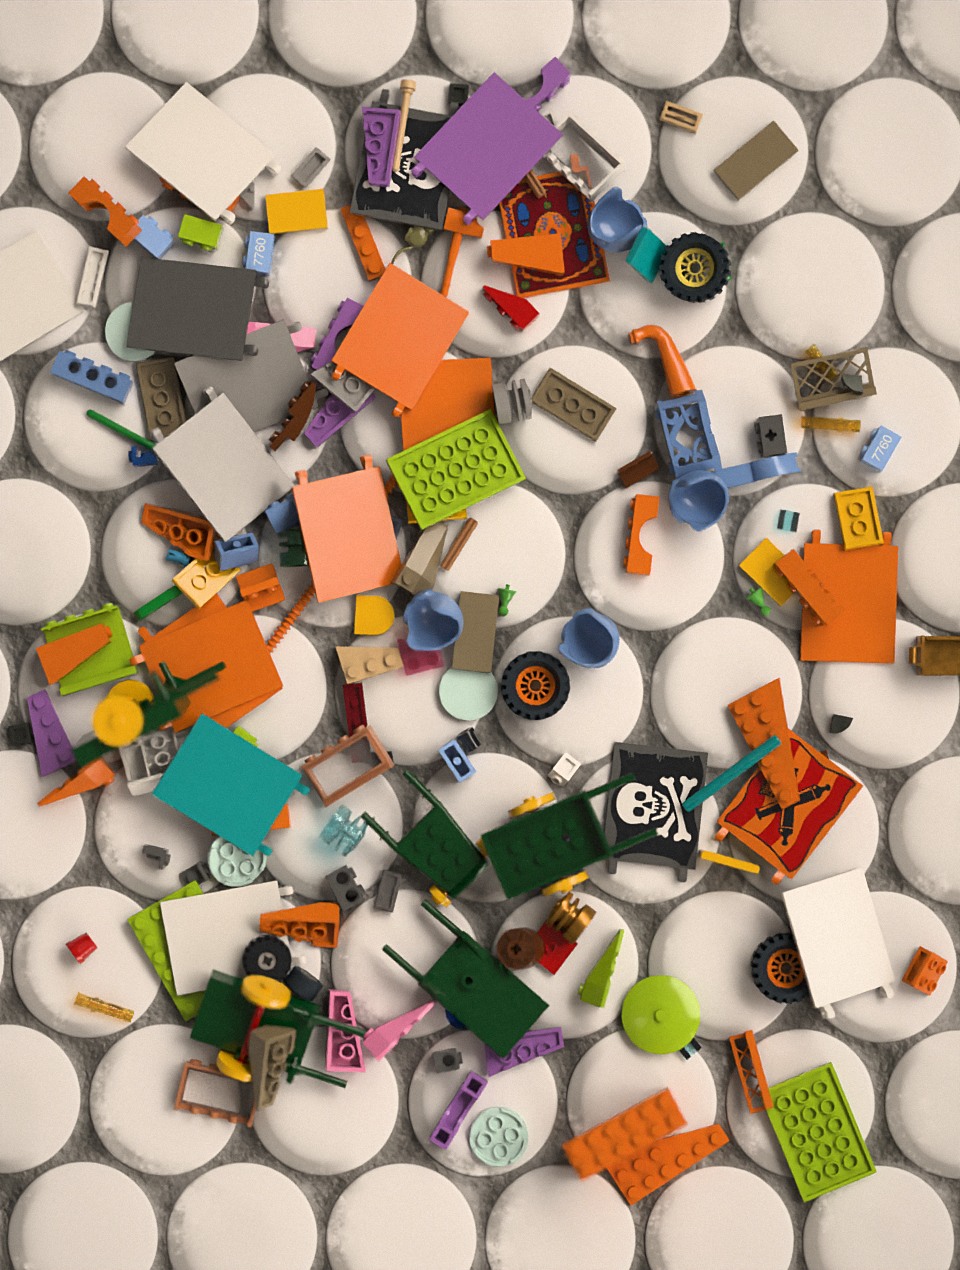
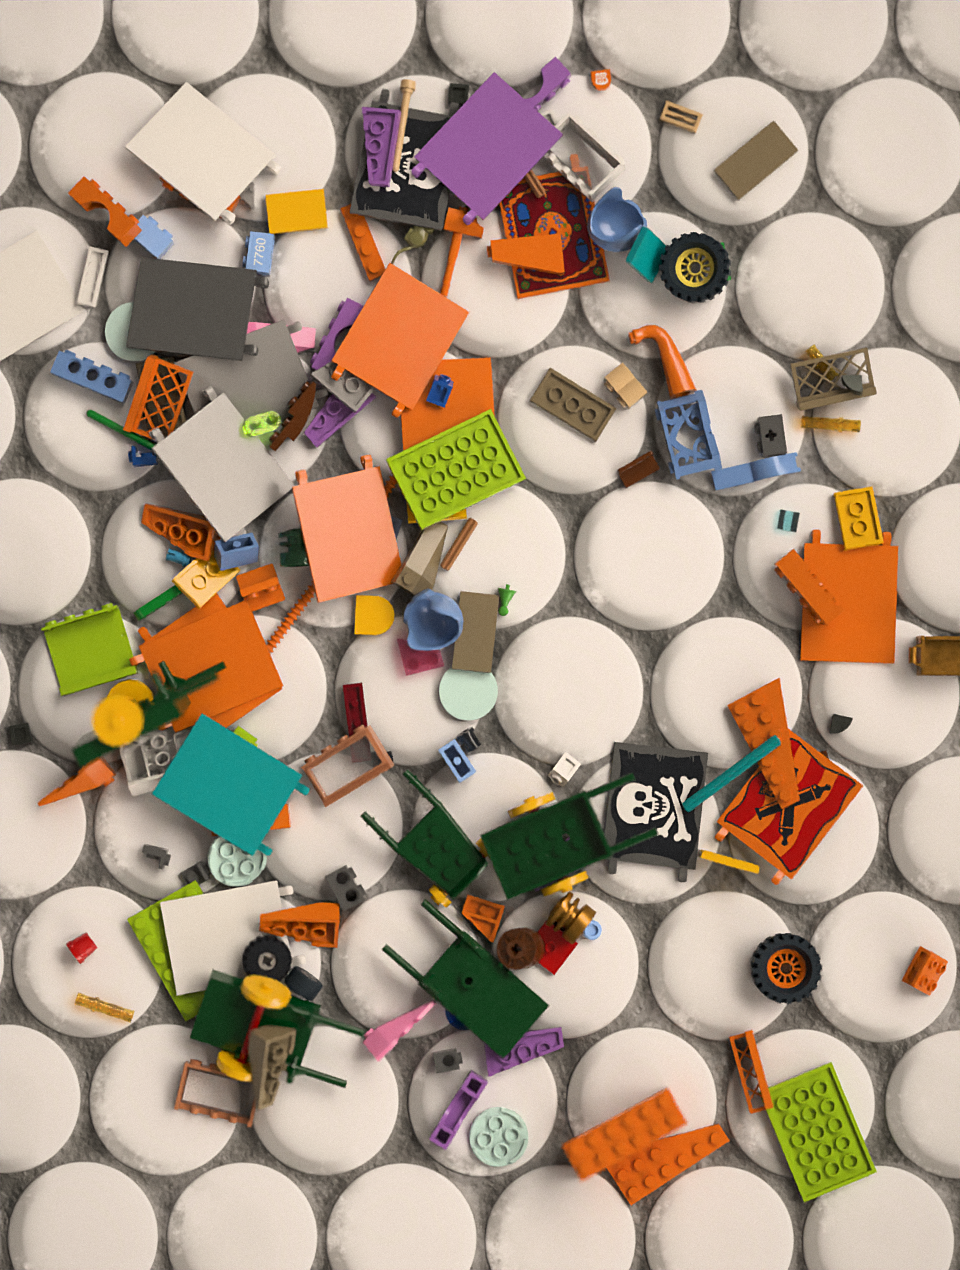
medium lavender wing [27,689,77,777] -> none
orange slope [36,623,113,685] -> none
lime brick [178,214,223,252] -> none
medium blue slope [265,494,300,535] -> none
light grey tile [291,147,331,189] -> none
clear light blue wheel [318,804,367,857] -> none
bright pink wedge [325,989,366,1072] -> none
tan wedge [336,646,404,684] -> none
flat silver plate [374,869,403,913] -> none
red slope [482,285,540,332] -> none
light grey wheel [492,378,533,425] -> none
black wheel [501,651,570,720] -> none
medium blue piece [558,609,620,669] -> none
lime wedge [577,928,625,1008] -> none
lime dish [622,975,700,1054] -> none
orange arch [623,494,660,576] -> none
medium blue piece [668,470,729,532] -> none
black tile [679,1037,702,1060] -> none
yellow tile [739,538,793,607] -> none
bright green piece [746,588,771,616] -> none
white flag [781,868,895,1019] -> none
light blue brick [859,425,902,472] -> none
none -> orange fence [123,354,194,439]
none -> clear neon green plate [243,411,281,437]
none -> blue bracket [426,374,453,408]
none -> orange wing [462,894,505,942]
none -> light blue tile [582,920,602,940]
none -> tile [590,69,611,91]
none -> tan brick [604,362,648,409]

